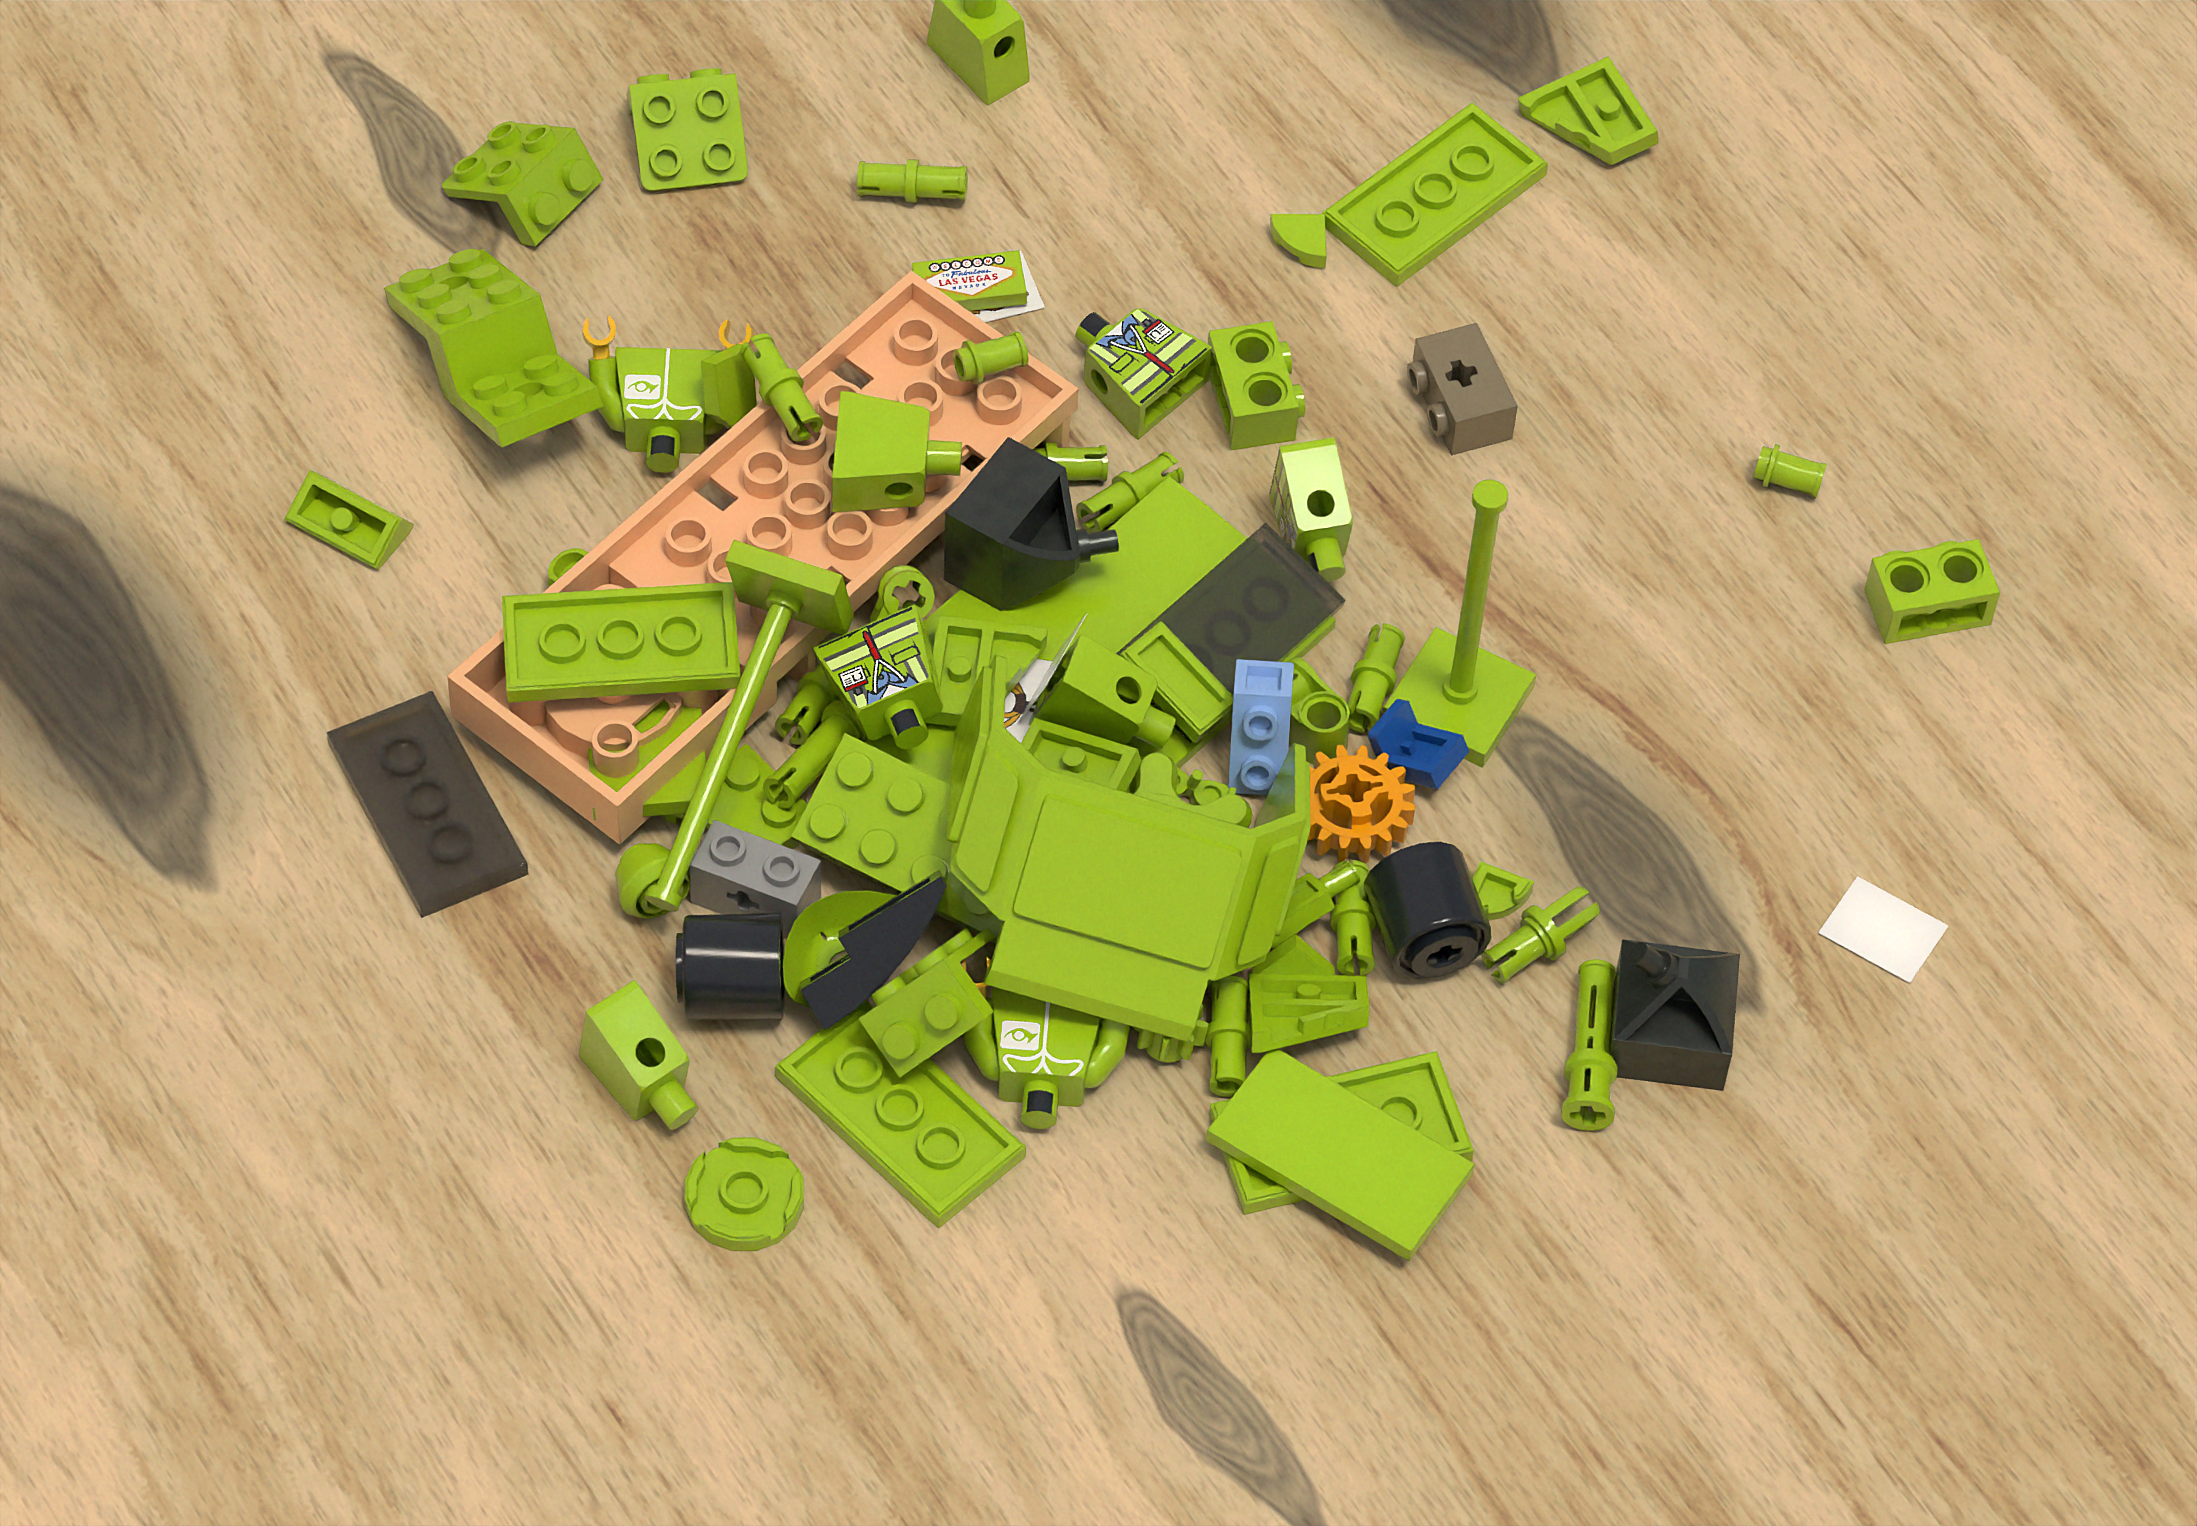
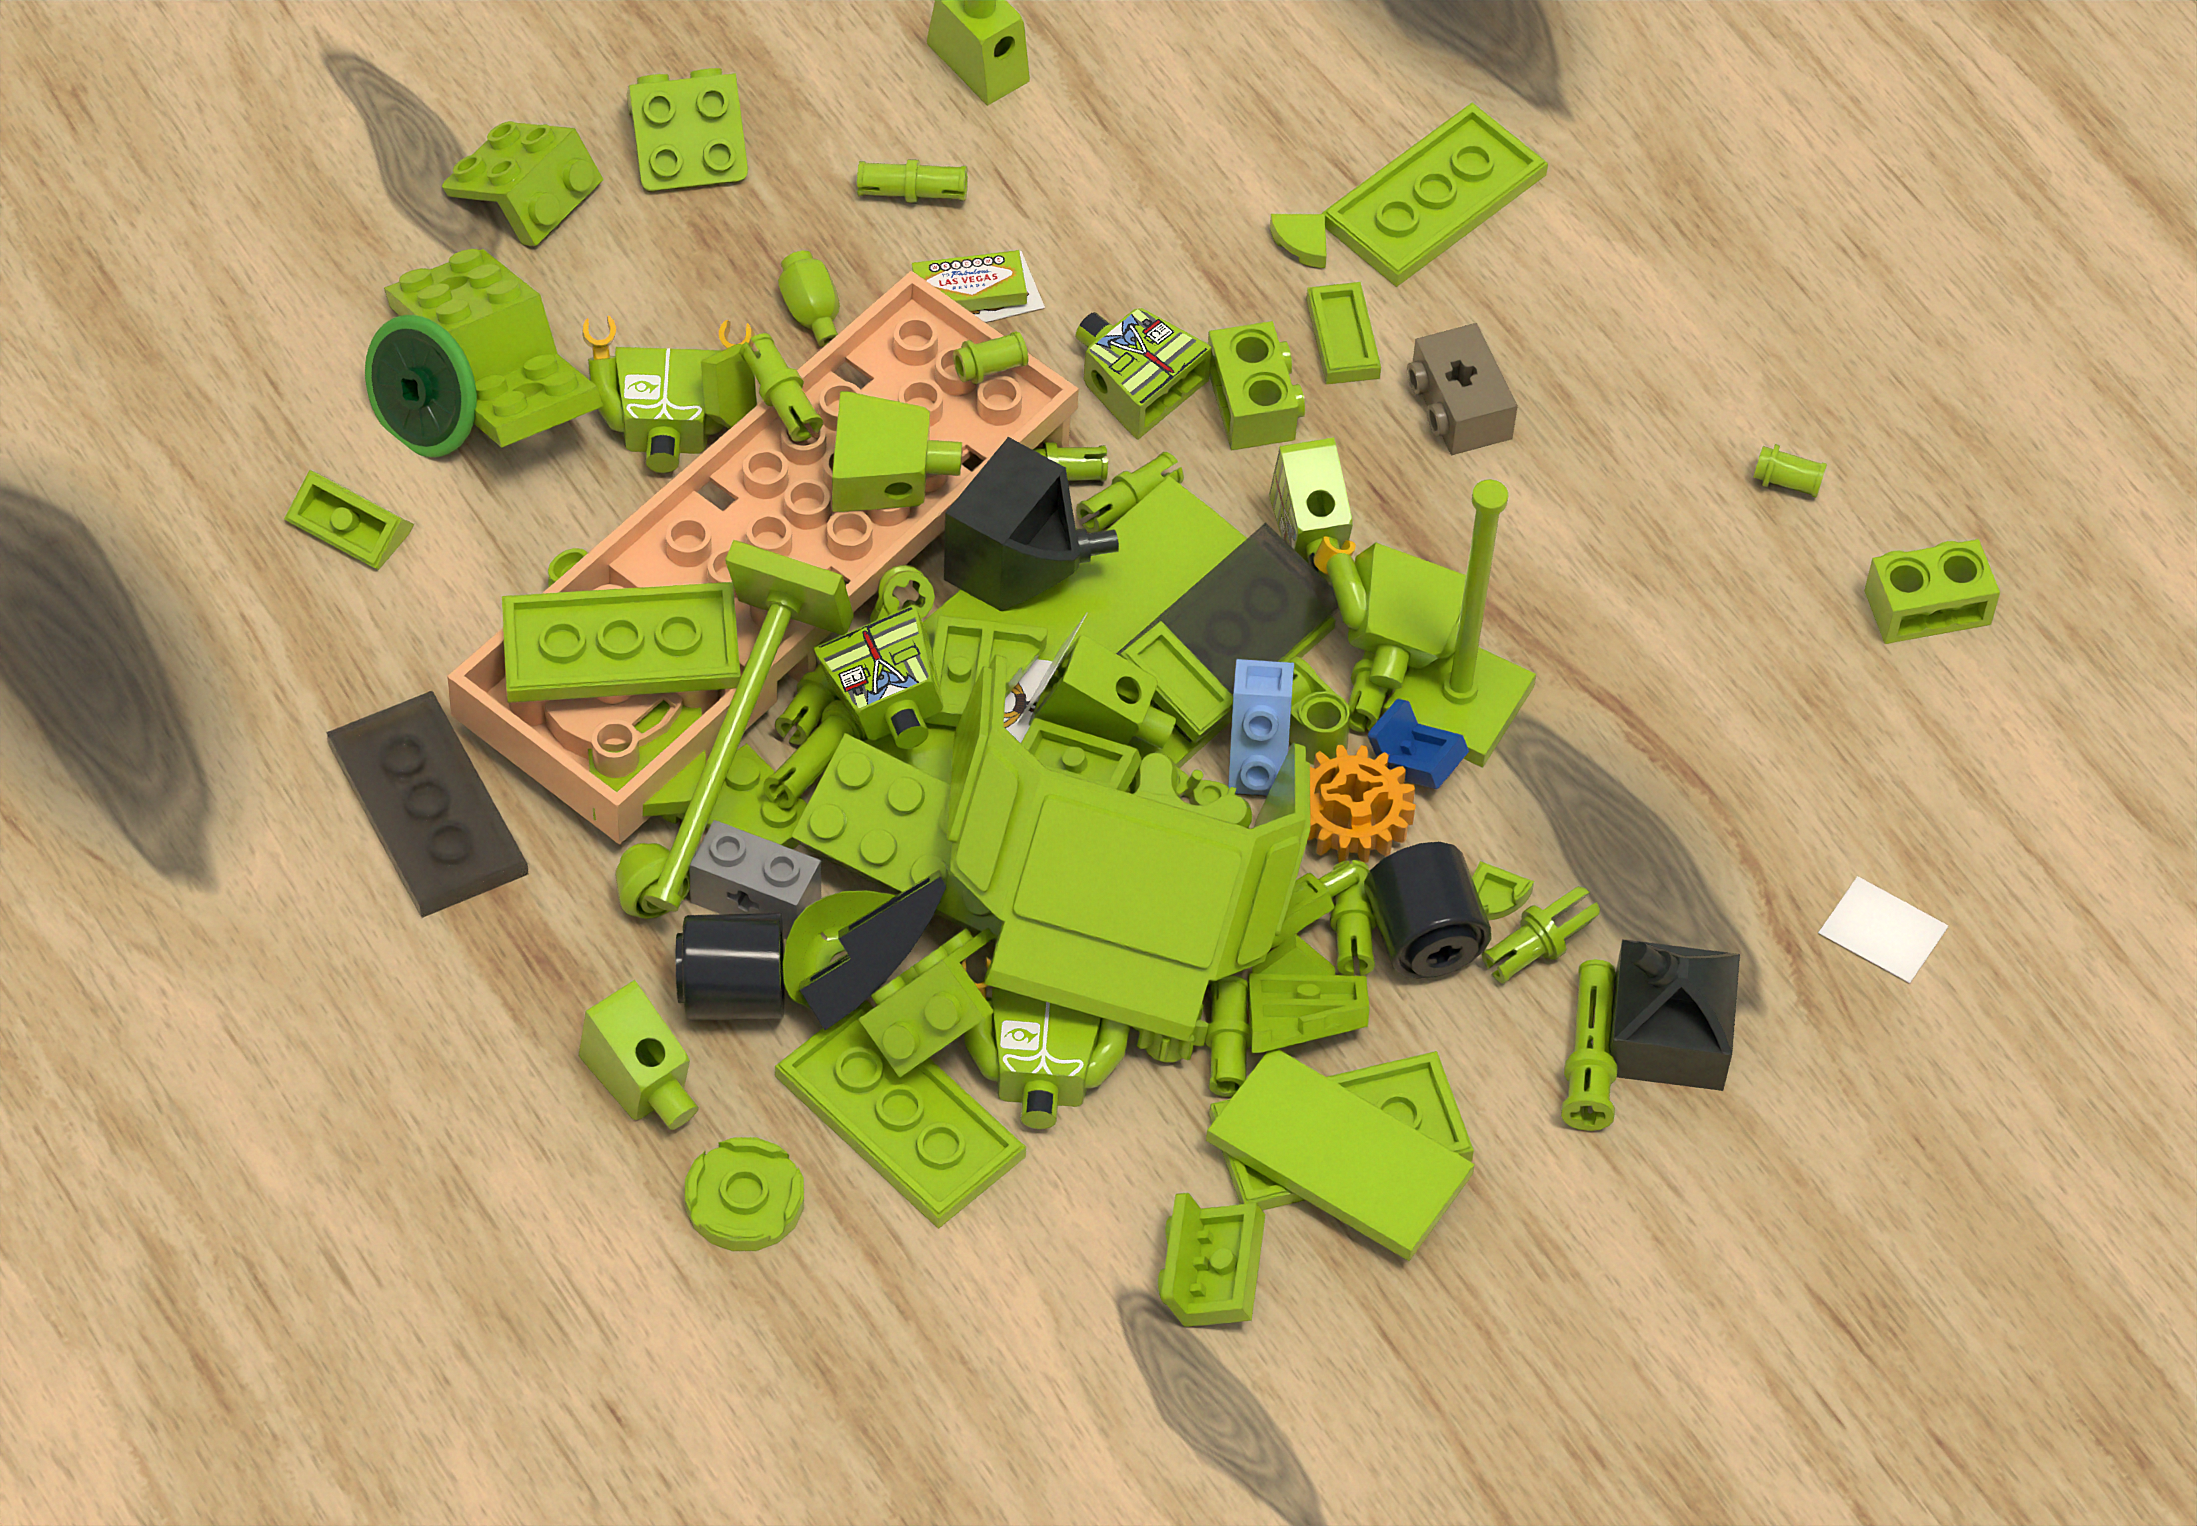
lime wing [1518,56,1659,165] -> none
none -> dark green wheel [365,315,477,457]
none -> lime plant [778,250,840,347]
none -> lime bracket [1158,1193,1266,1327]
none -> lime tile [1306,282,1381,385]
none -> lime torso [1314,536,1466,689]

